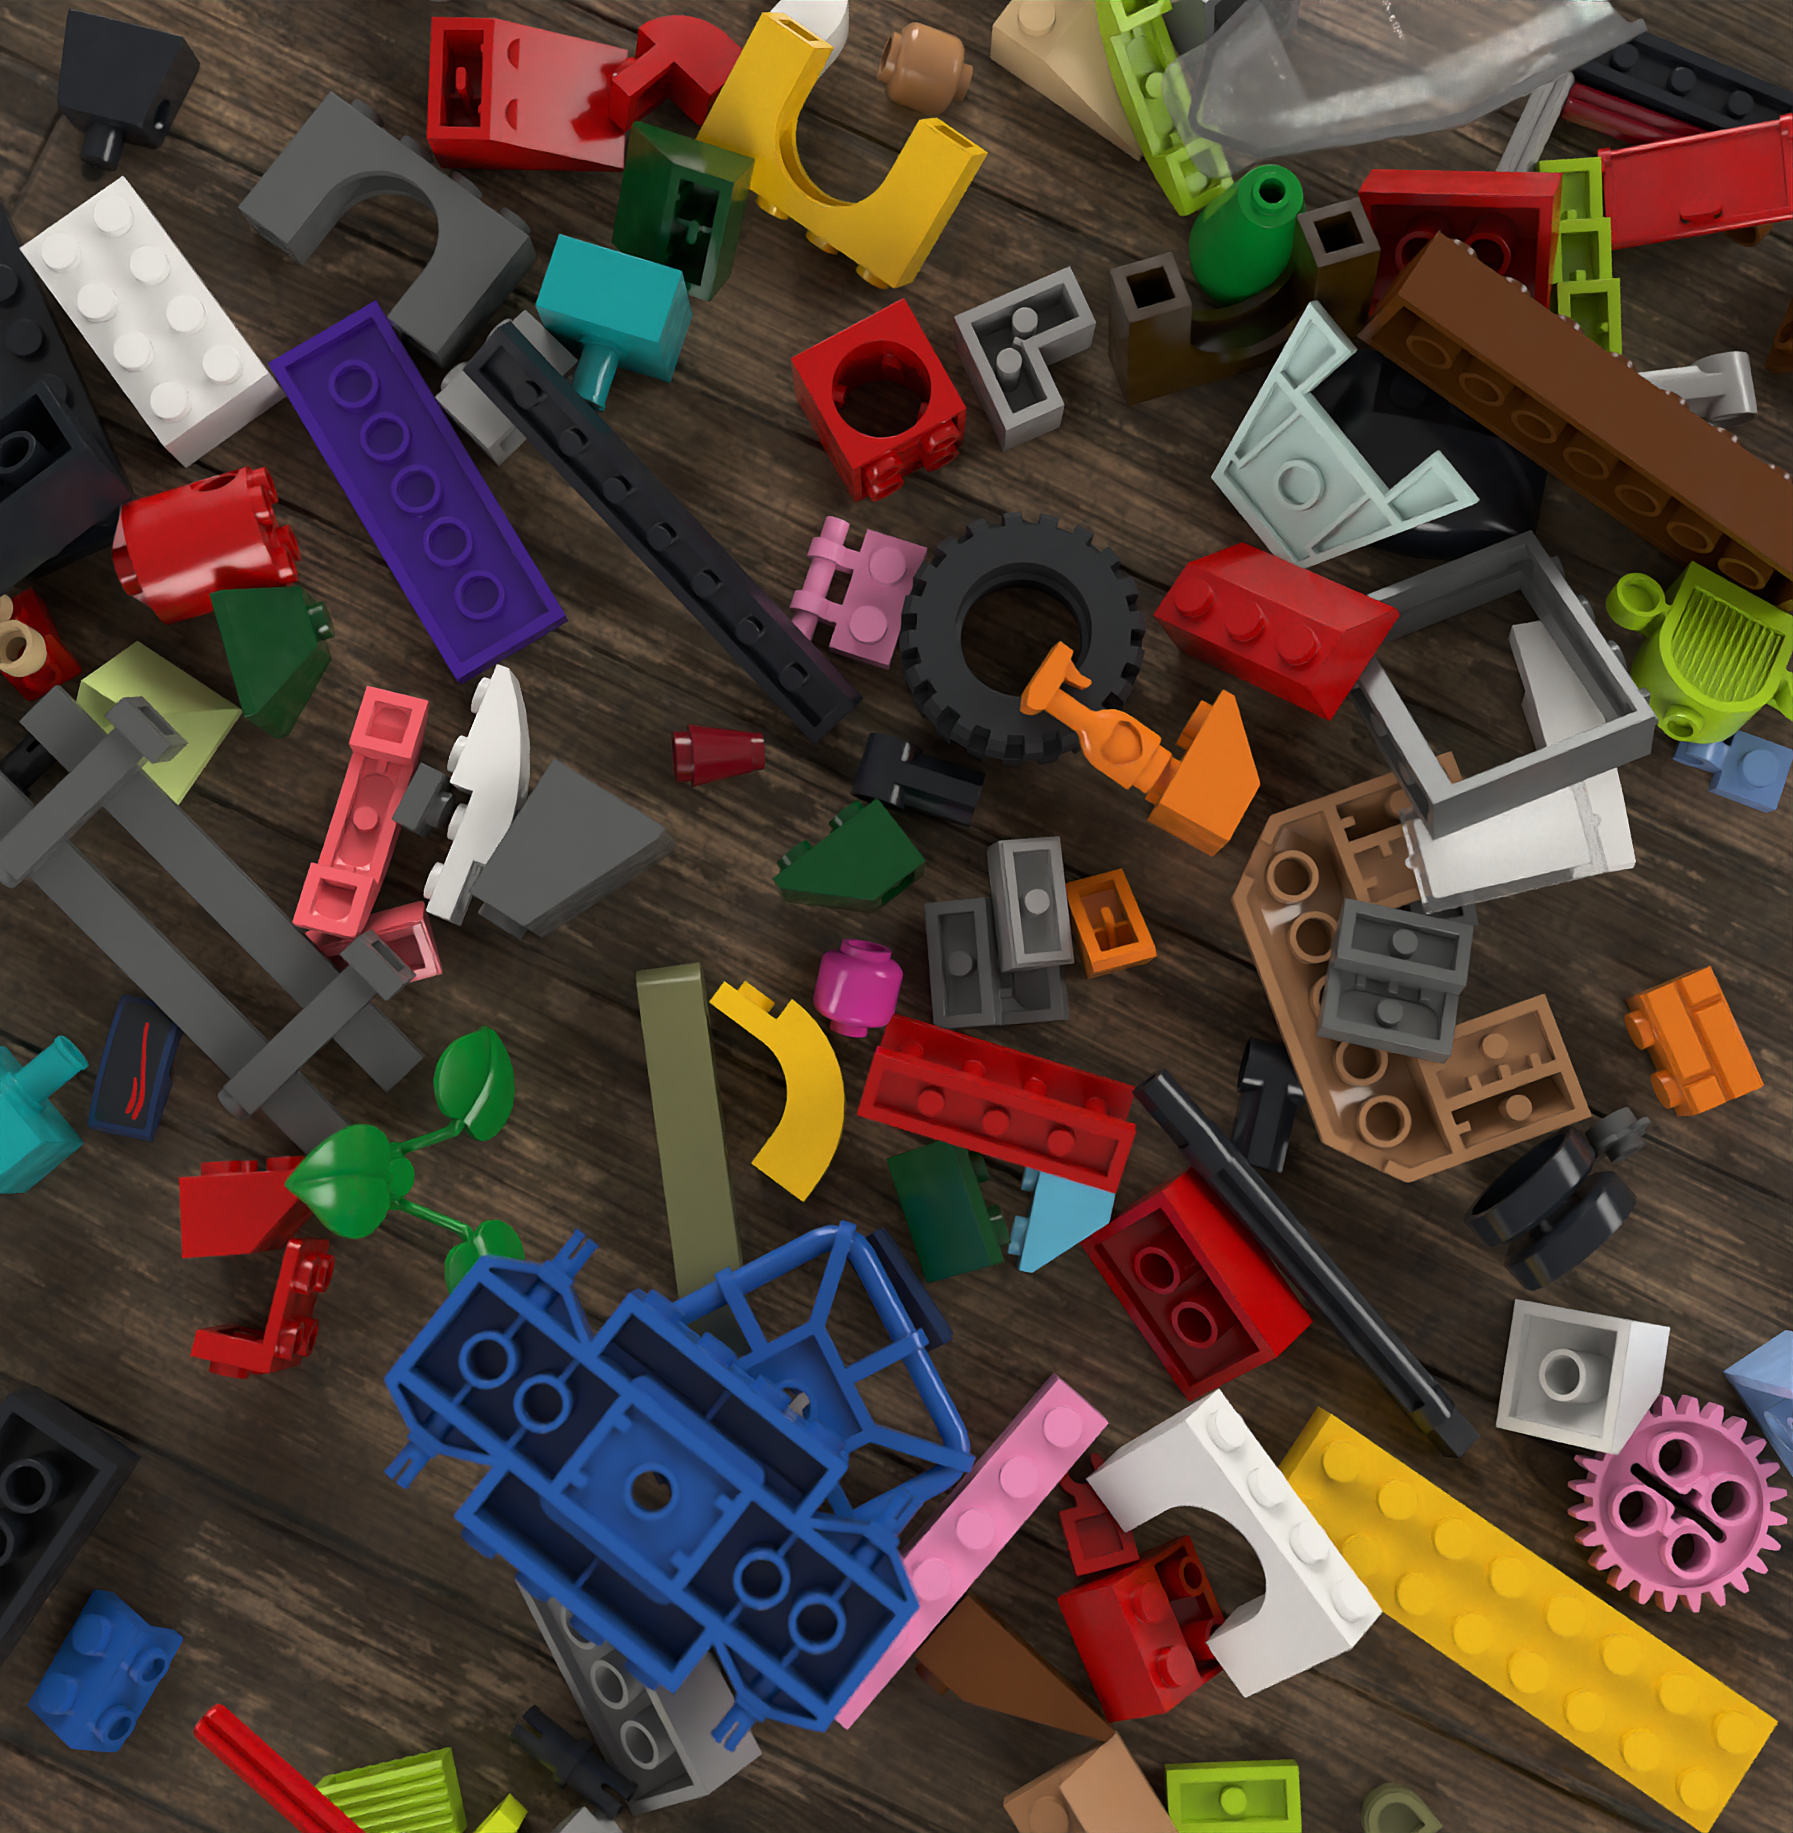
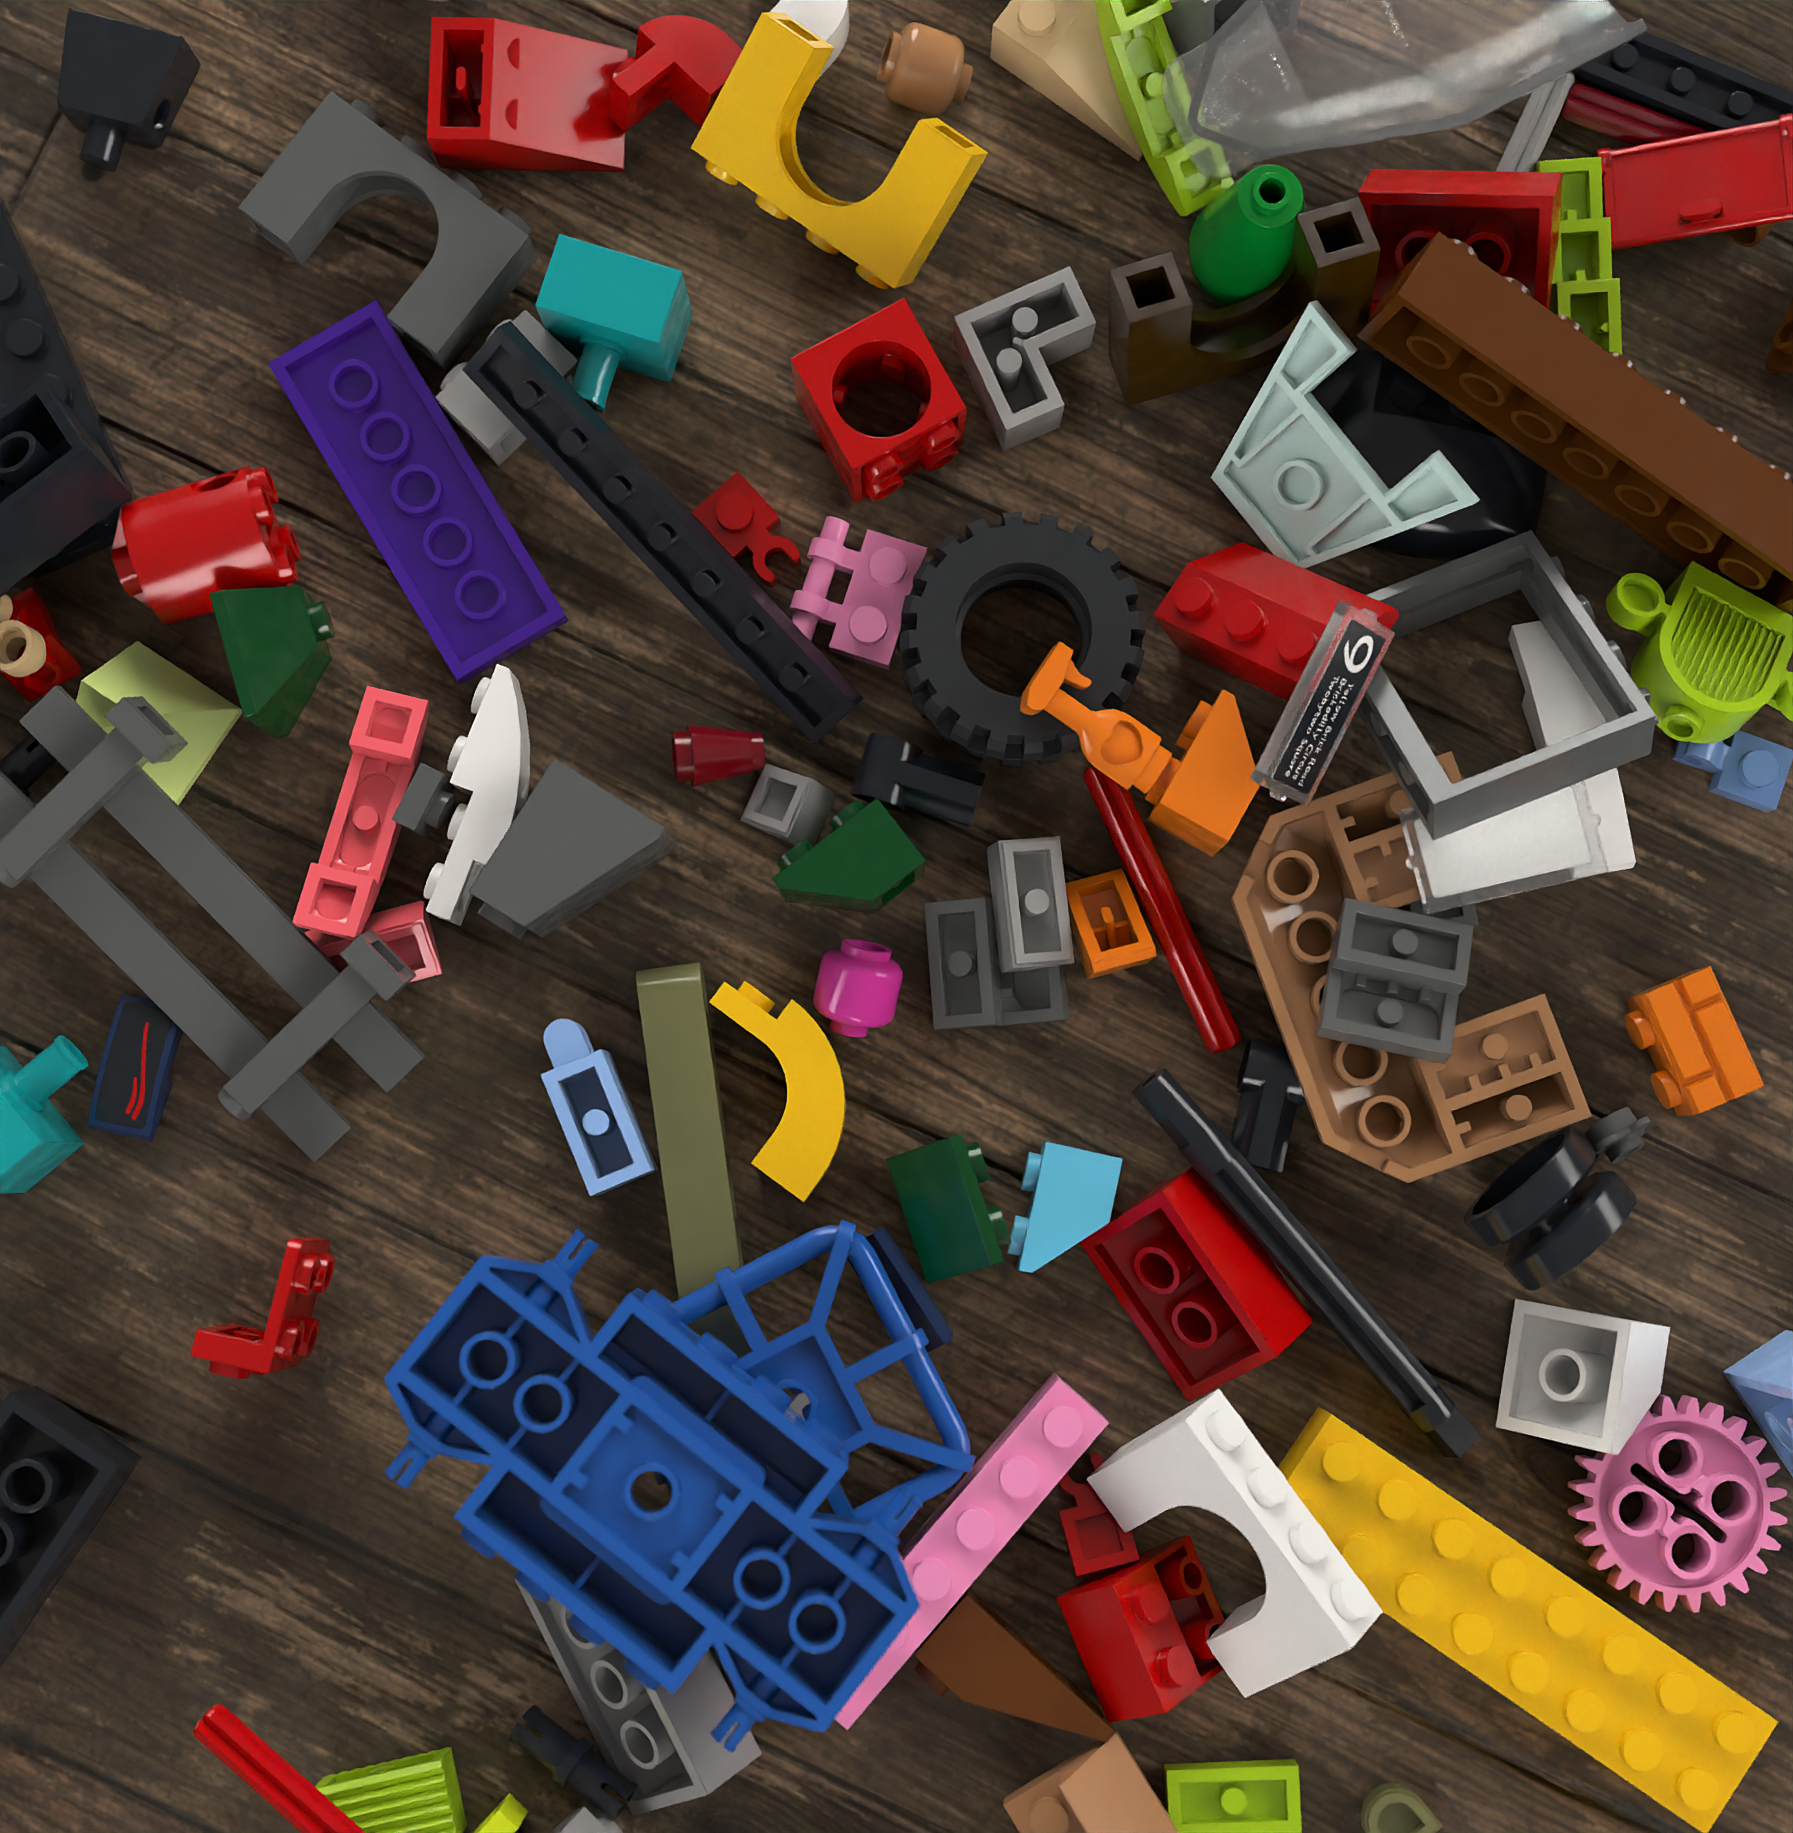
white brick [19,176,287,468] -> none
blue bracket [27,1589,183,1752] -> none
red slope [179,1156,314,1258] -> none
green plant [284,1026,525,1295] -> none
dark green slope [611,121,755,302] -> none
red fence [857,1013,1136,1194] -> none
light grey piece [1638,351,1758,429] -> none
none -> light blue brick [541,1019,658,1196]
none -> red plate [691,471,801,588]
none -> light grey slope [740,763,835,847]
none -> red axle [1083,765,1241,1054]
none -> piece [1250,600,1395,806]

